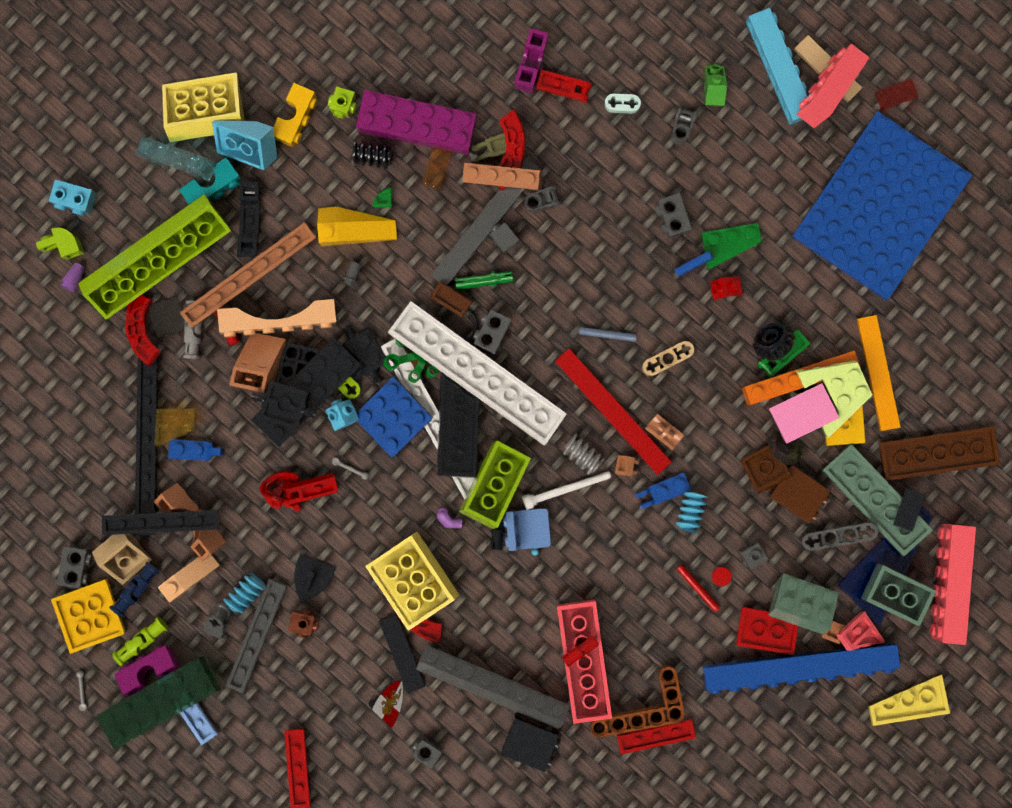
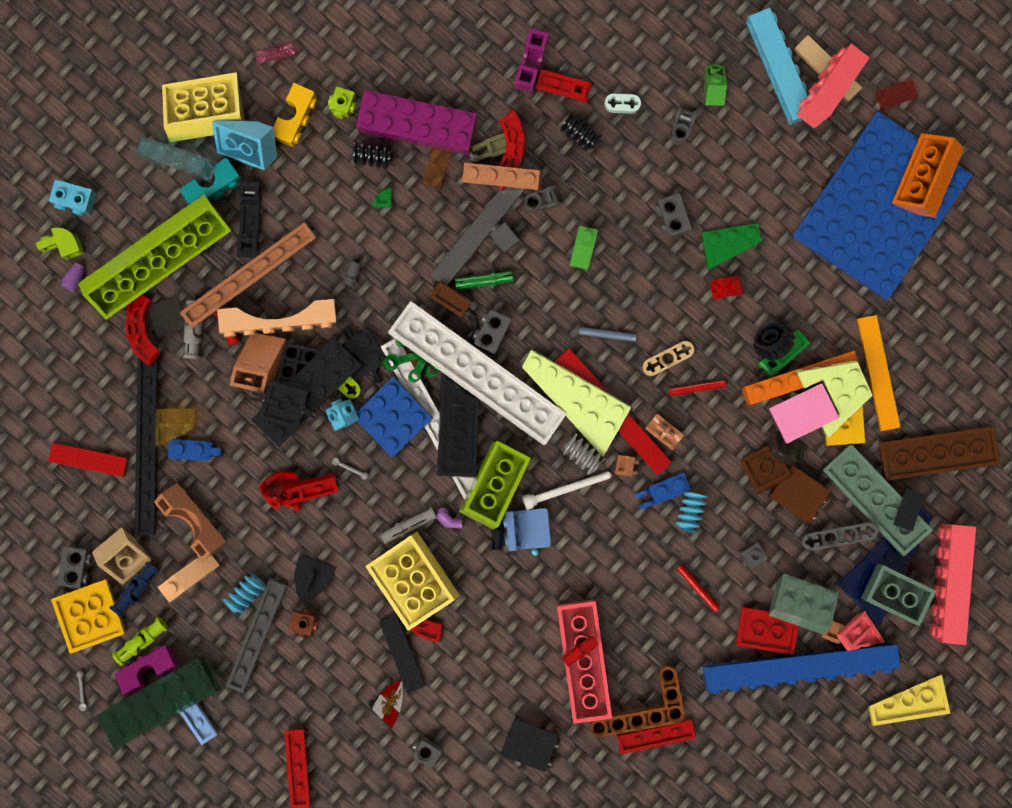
black plate [102,510,220,535] -> none
dark grey piece [203,603,231,639] -> none
yellow wedge [317,207,397,246] -> none
dark grey brick [416,645,570,730] -> none
blue tile [675,252,714,277] -> none
red tile [711,567,731,586] -> none
none -> red tile [48,443,129,477]
none -> clear pink pin [255,43,295,64]
none -> light grey pin [380,507,437,544]
none -> yellowish green wing [522,350,632,457]
none -> black piece [560,111,604,151]
none -> bright green slope [569,226,598,270]
none -> red bar [668,380,727,396]
none -> orange slope [892,133,964,218]

